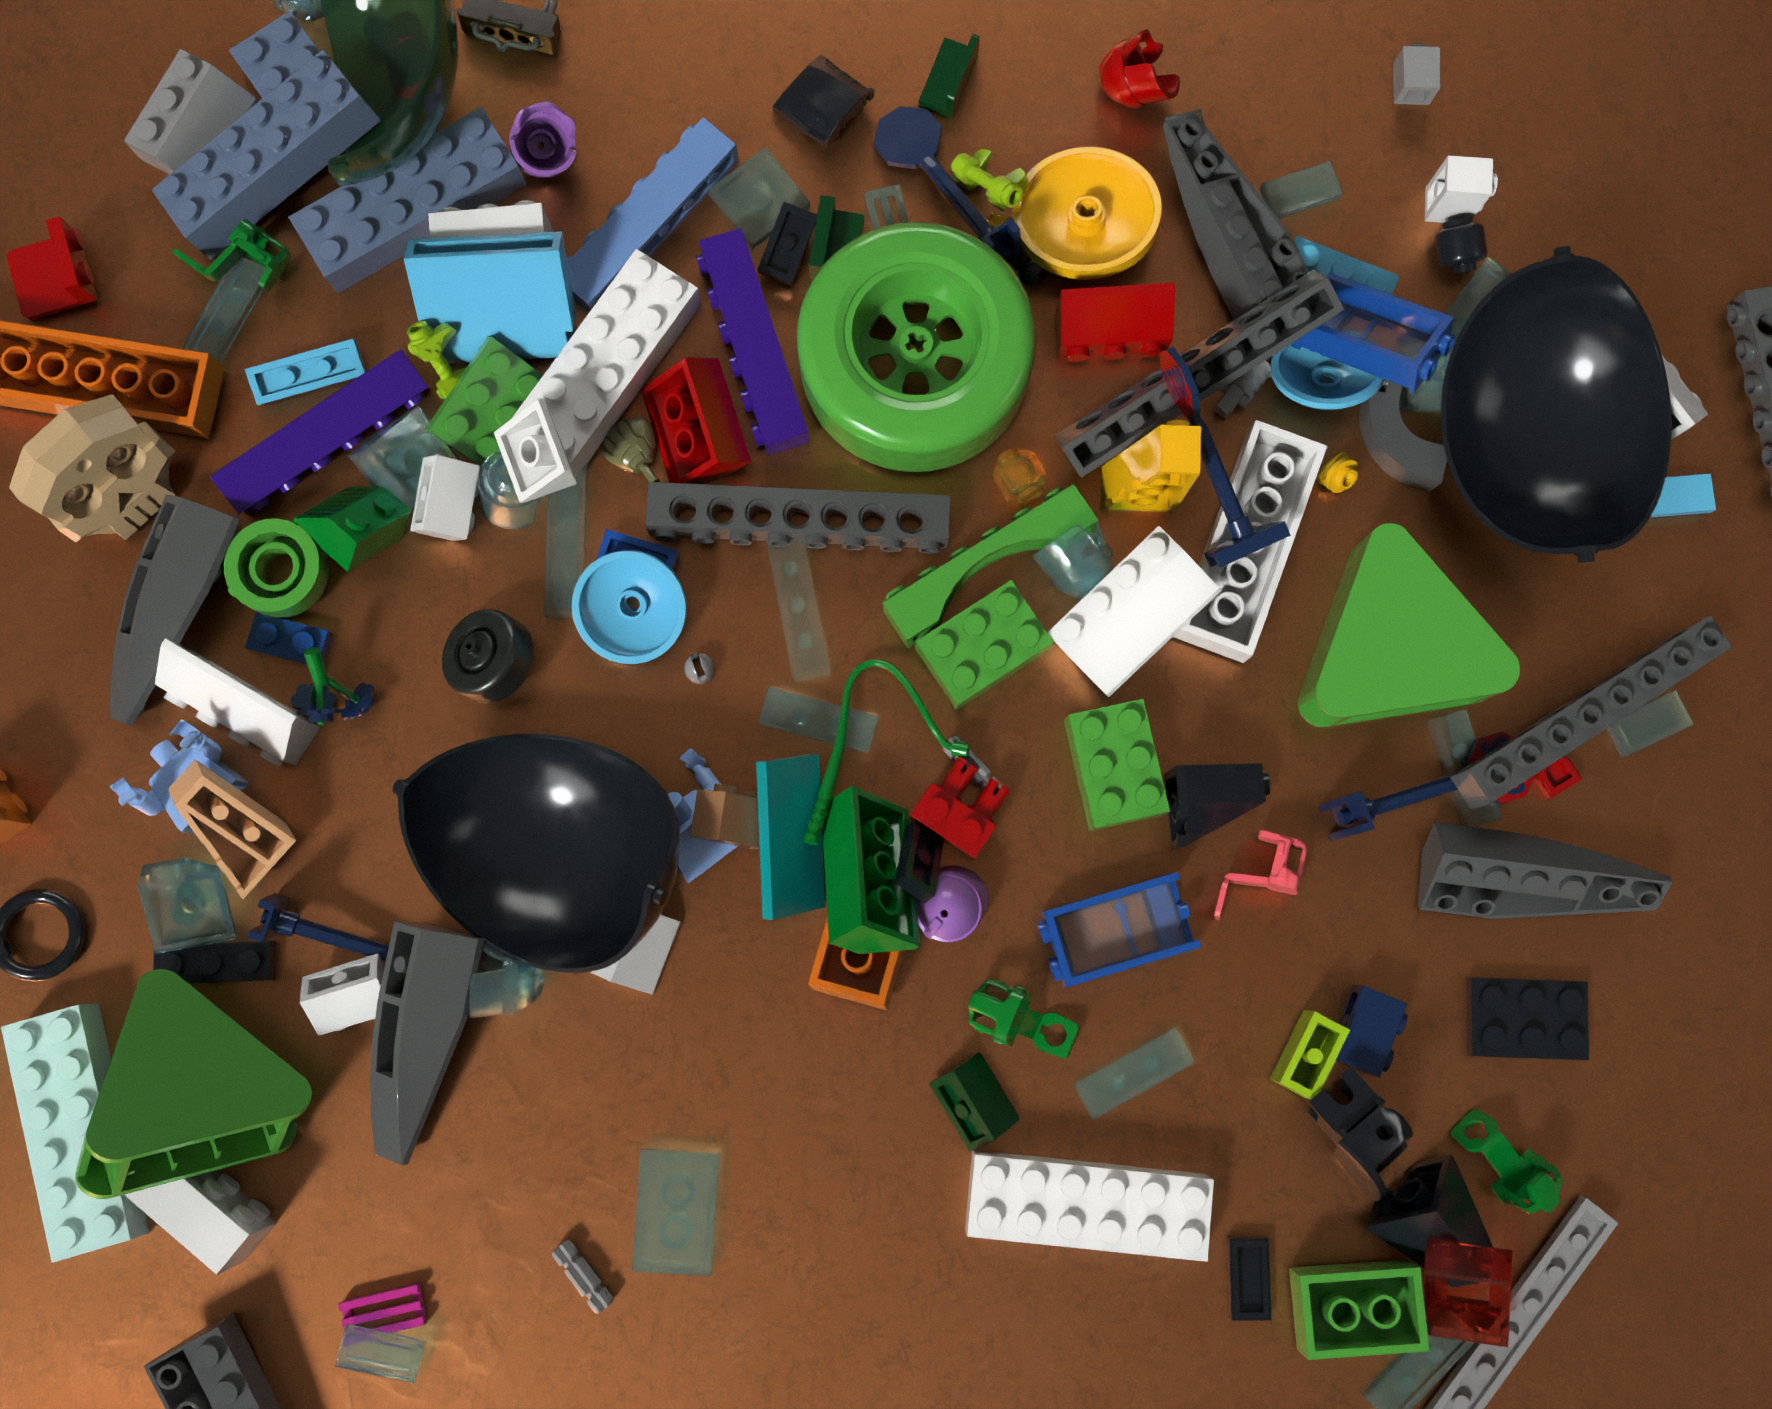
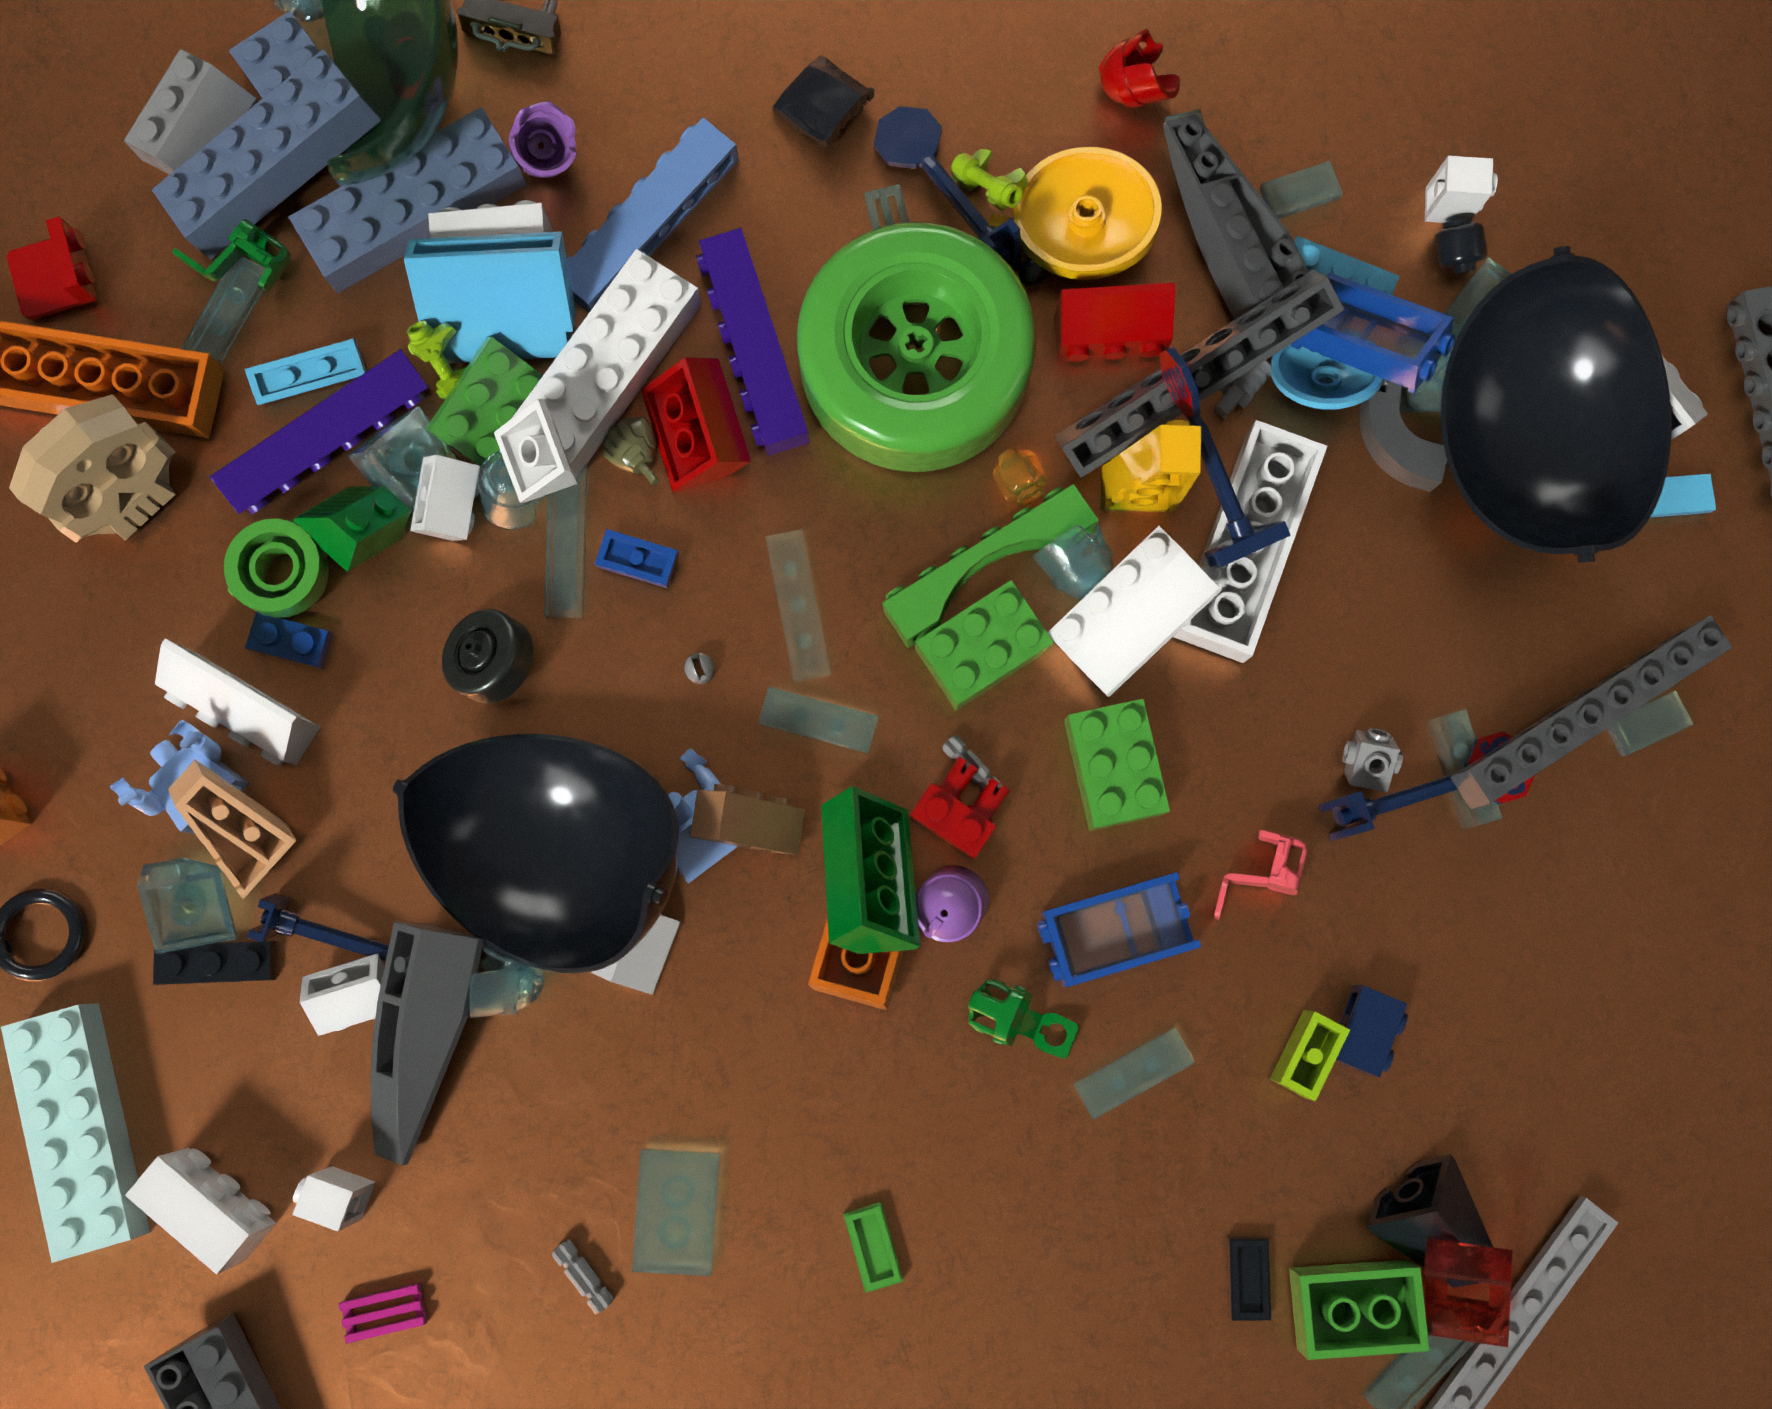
bright green brick [75,969,312,1199] -> none
dark grey wedge [109,495,240,726] -> none
plant [290,647,374,726] -> none
clear light blue tile [335,1324,426,1384] -> none
medium azure dish [572,550,687,664] -> none
dark grey brick [645,482,950,554] -> none
clear light blue tile [708,147,810,249] -> none
teal tile [756,754,825,920] -> none
black plate [757,201,817,287] -> none
green piece [803,659,970,846] -> none
dark green panel [808,195,864,279] -> none
black plate [895,819,944,903] -> none
dark green panel [918,34,980,119] -> none
dark green panel [929,1053,1020,1152] -> none
white brick [965,1150,1214,1262] -> none
black slope [1164,763,1270,849] -> none
bright green brick [1298,523,1520,727] -> none
black piece [1307,1066,1413,1201] -> none
yellow plate [1315,451,1358,493] -> none
light grey brick [1393,43,1441,105] -> none
dark grey wedge [1418,822,1673,919] -> none
green piece [1450,1109,1564,1214] -> none
black plate [1466,977,1589,1060] -> none
red tile [1534,756,1583,799] -> none
none -> white brick [292,1166,376,1231]
none -> bright green tile [843,1202,904,1293]
none -> light grey brick [1342,728,1403,792]

